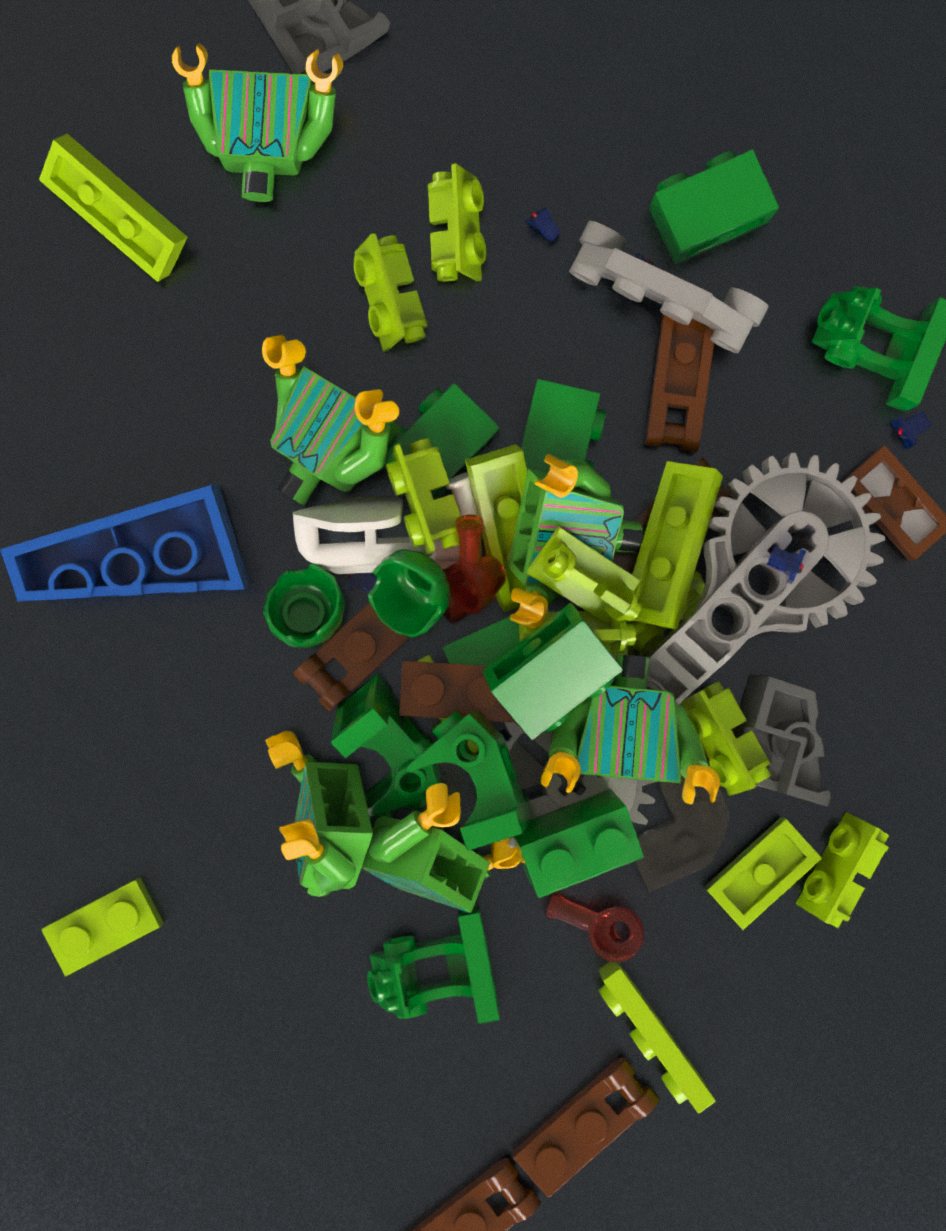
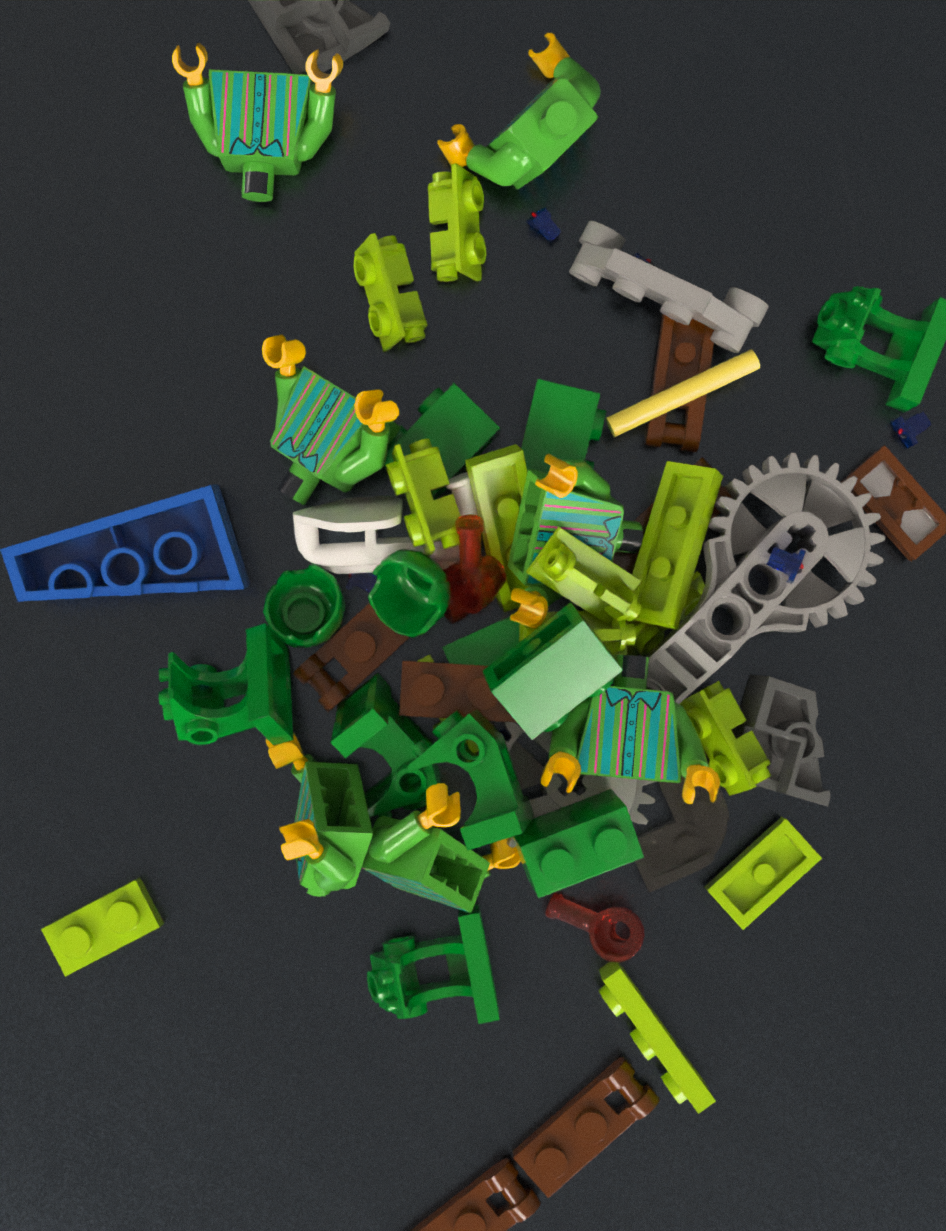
lime plate [39,134,187,282] -> none
green brick [649,149,779,265] -> none
lime hinge [795,812,889,928] -> none
none -> green tile [159,623,294,745]
none -> bright green torso [437,33,601,190]
none -> light yellow bar [606,349,760,437]

